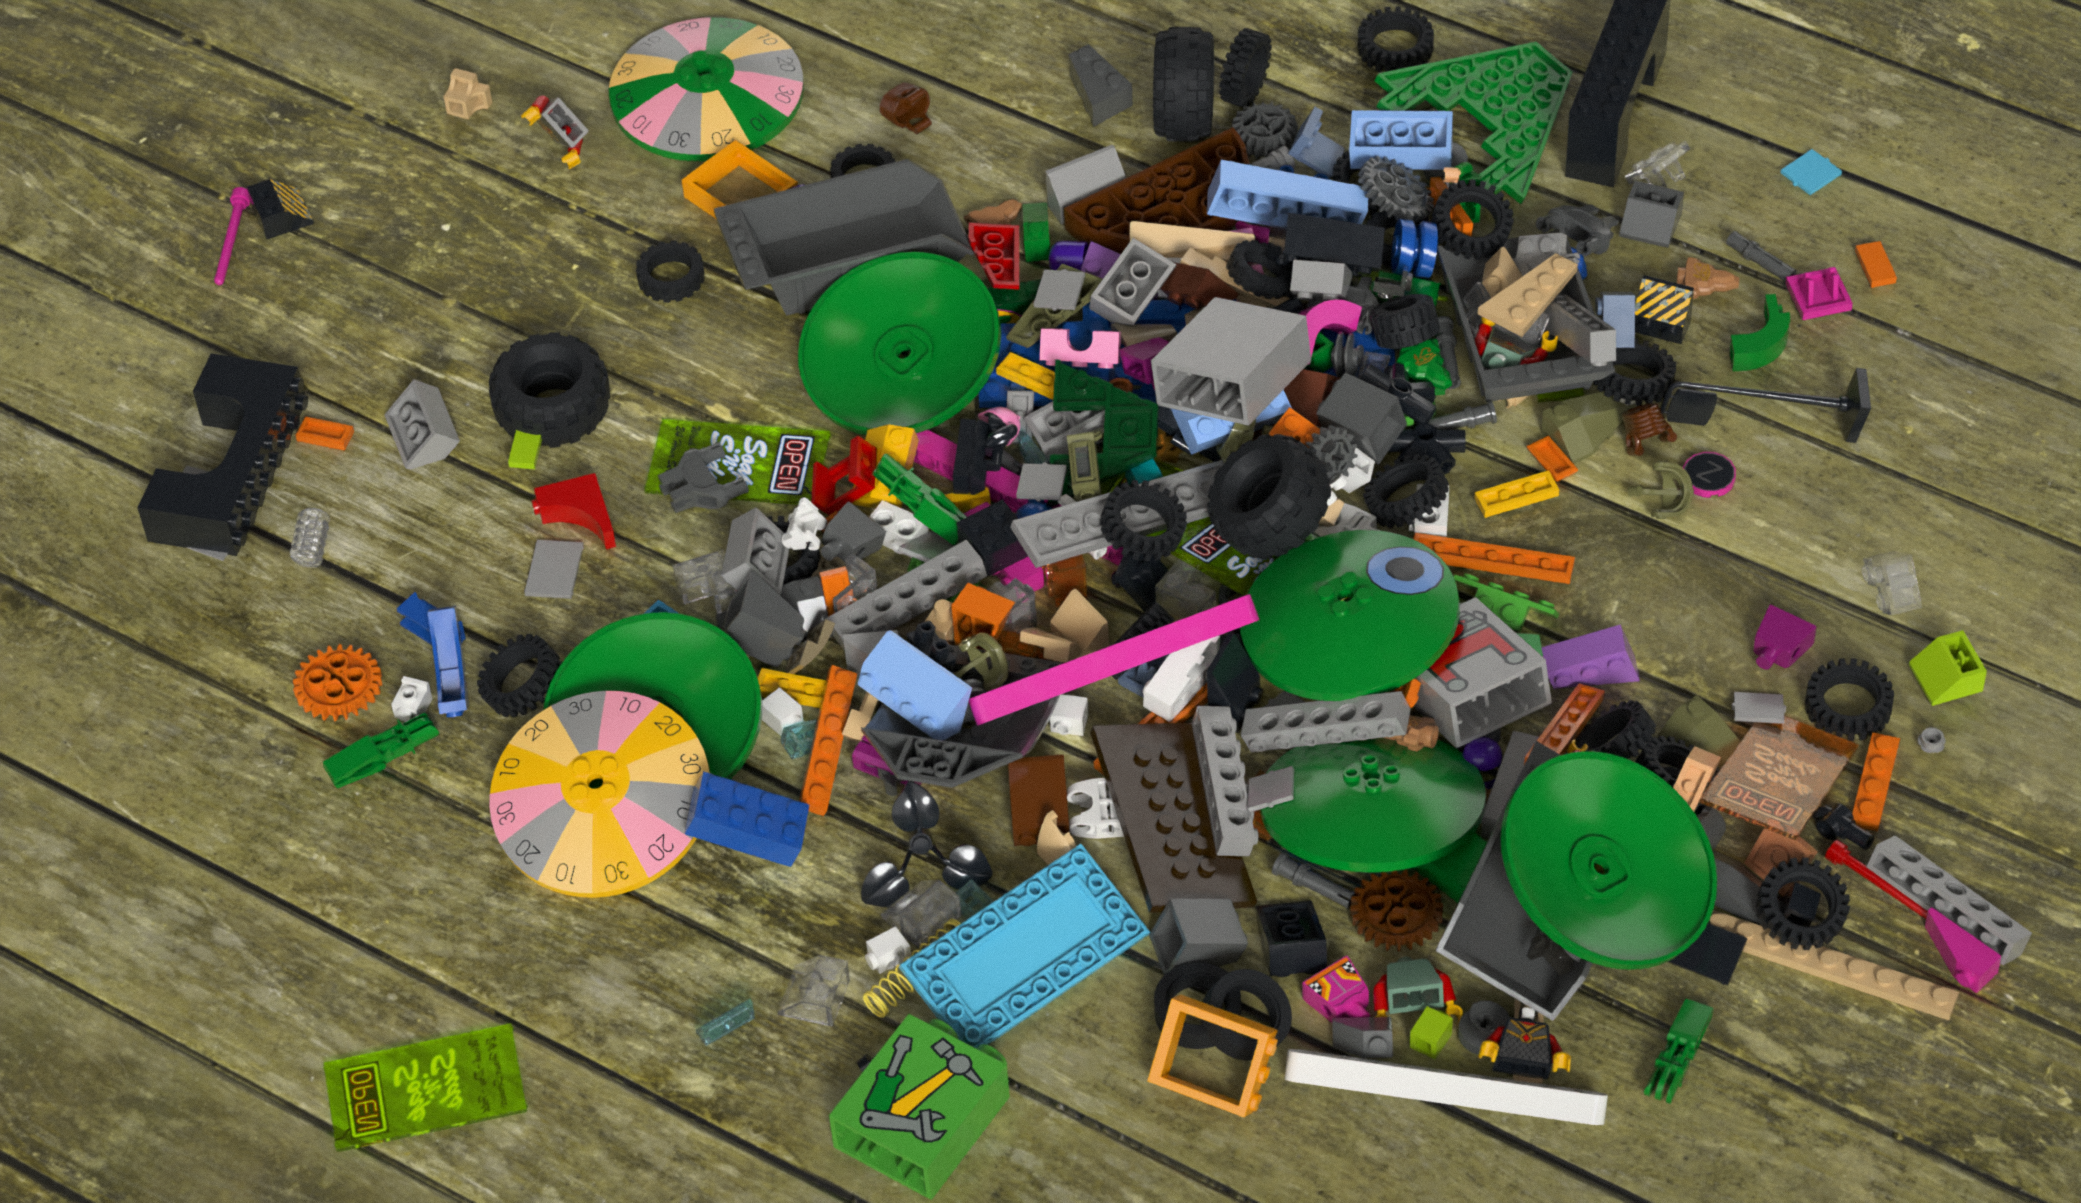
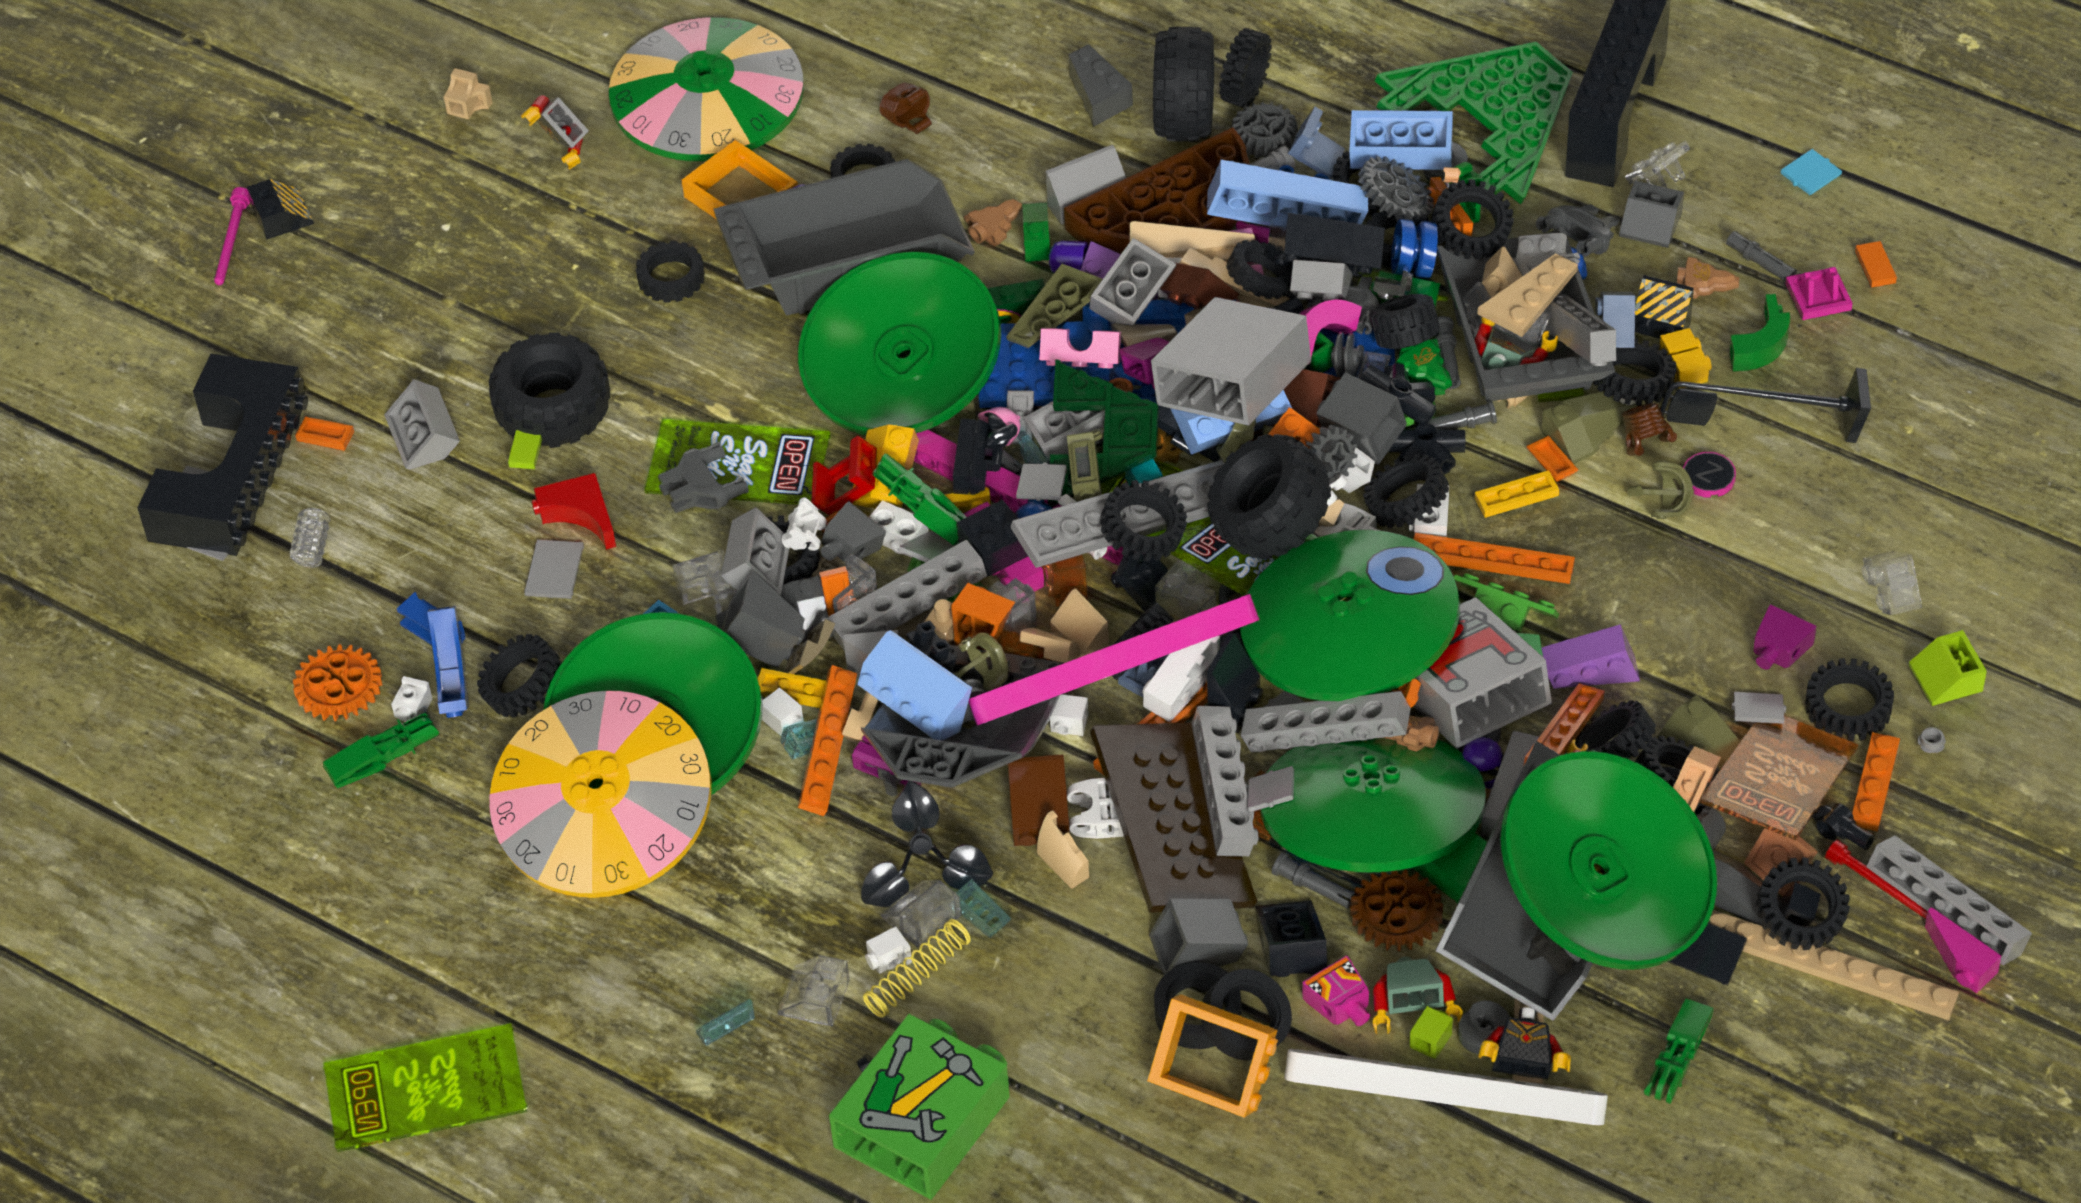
blue brick [685,771,809,867] -> none
medium azure tile [899,844,1150,1049] -> none
red wedge [968,223,1019,289] -> none
yellow tile [996,352,1055,400] -> none
light grey piece [1033,269,1086,311] -> none
dark grey slope [1332,1017,1393,1058] -> none
black tyre [1358,6,1434,72] -> none
none -> yellow piece [1659,328,1712,389]

